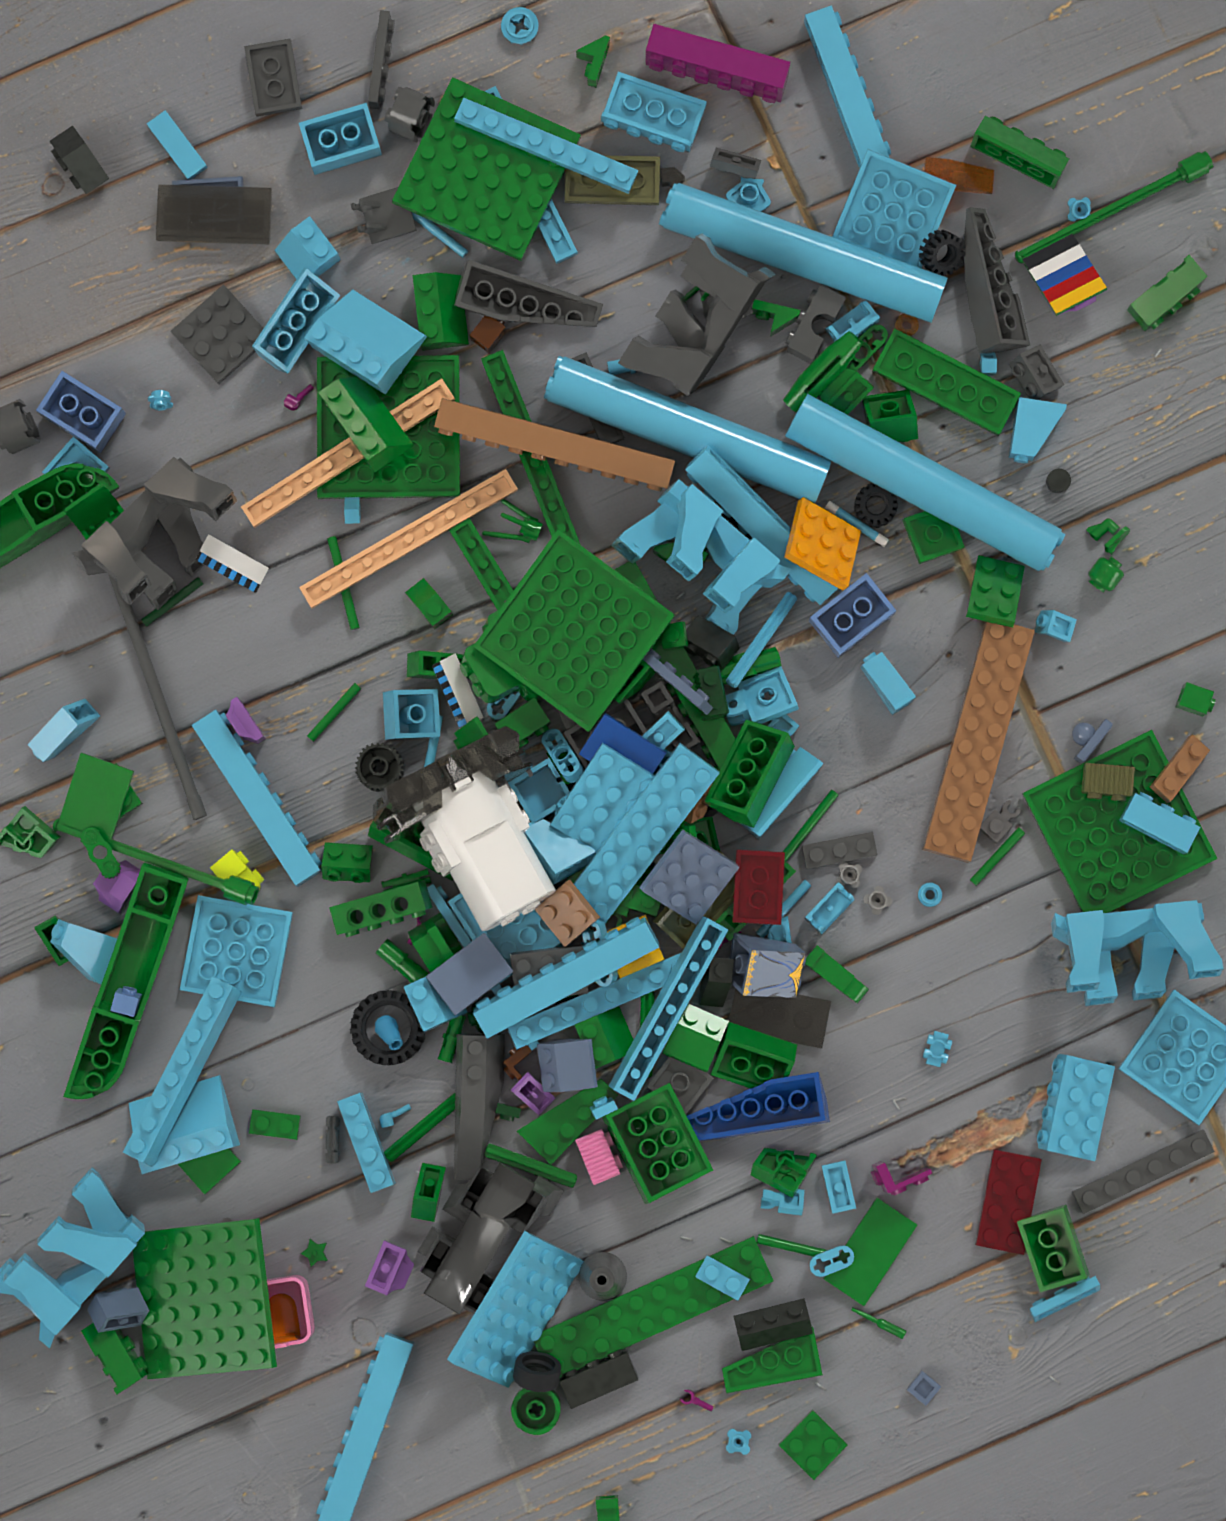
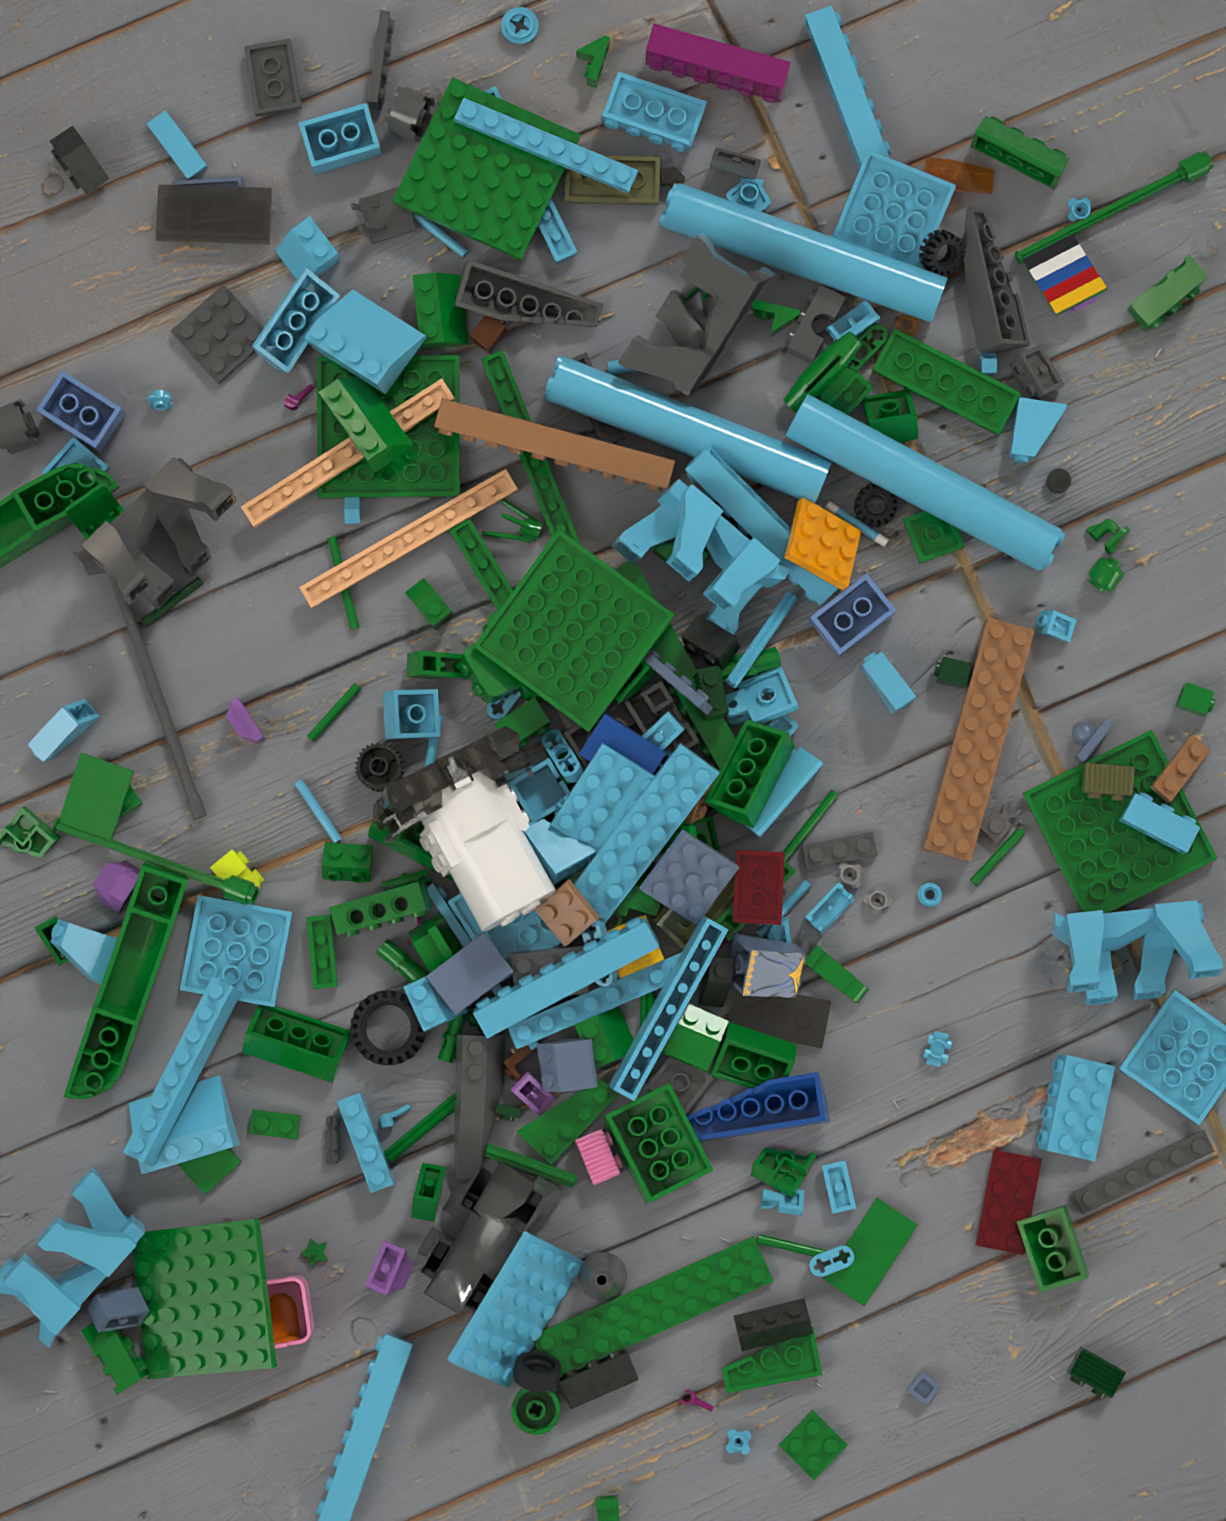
green piece [80,827,121,879] -> none
medium blue plate [110,986,142,1017] -> none
medium azure brick [192,710,322,887] -> none
white sticker [195,534,269,593] -> none
dark azure cone [375,1015,403,1050] -> none
white sticker [432,653,484,729] -> none
green slope [453,716,492,753] -> none
medium azure plate [589,1096,618,1119] -> none
green plate [661,621,689,650] -> none
medium azure plate [695,1255,750,1301] -> none
green piece [851,1307,906,1339] -> none
magenta bracket [871,1161,932,1196] -> none
green plate [966,555,1025,628] -> none
medium azure plate [1030,1276,1100,1322] -> none
none -> green slope [242,1005,351,1083]
none -> medium azure bar [294,780,342,843]
none -> green plate [307,915,338,989]
none -> dark green brick [933,657,971,689]
none -> dark green brick [1067,1346,1126,1399]

